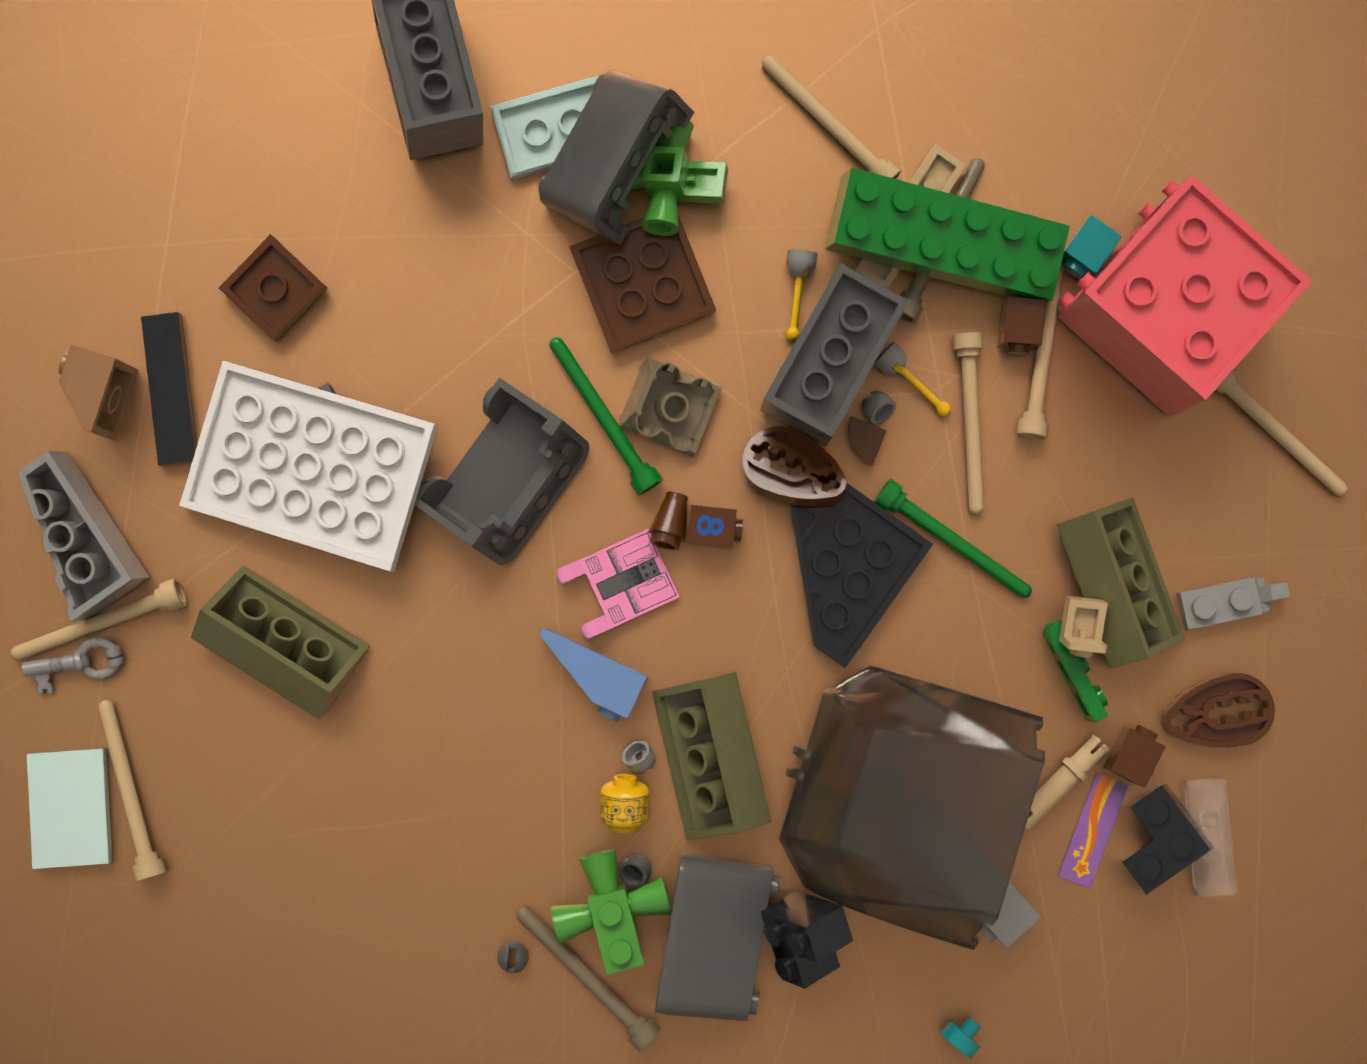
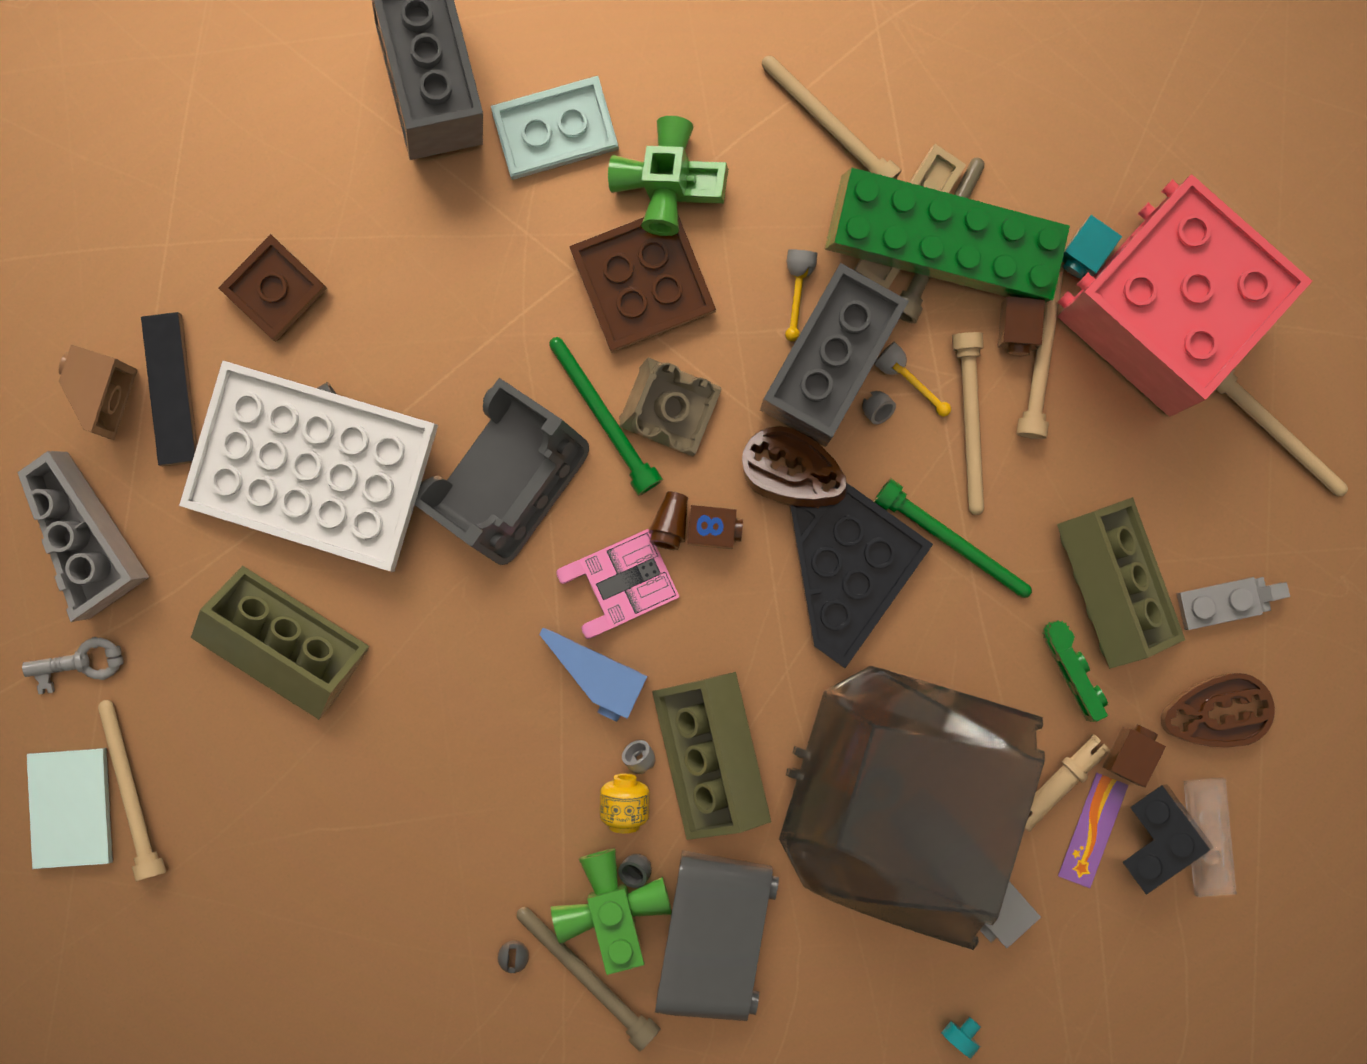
tan piece [10,578,187,661] -> none
dark grey windscreen [538,70,694,245] -> none
black brick [761,890,853,989] -> none
reddish brown tile [848,416,887,466] -> none
tan bracket [1059,596,1108,658] -> none

